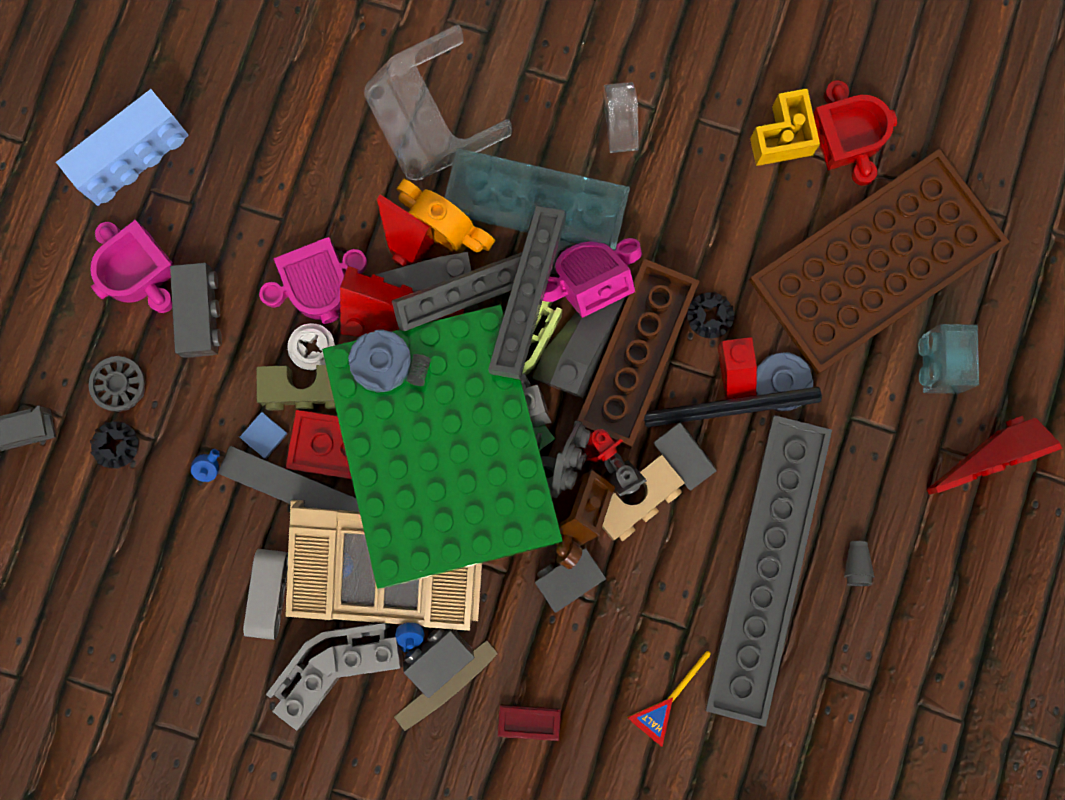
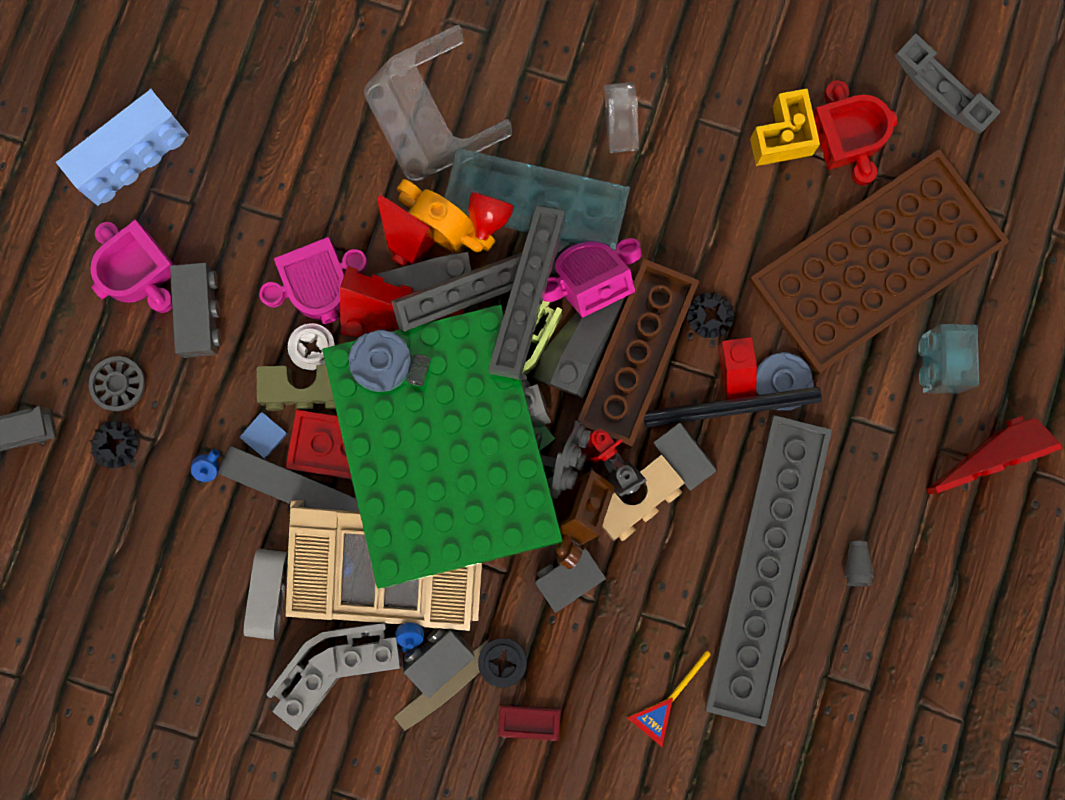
none -> red helmet [468,192,514,241]
none -> black gear [478,638,527,688]
none -> dark grey slope [895,34,1000,134]

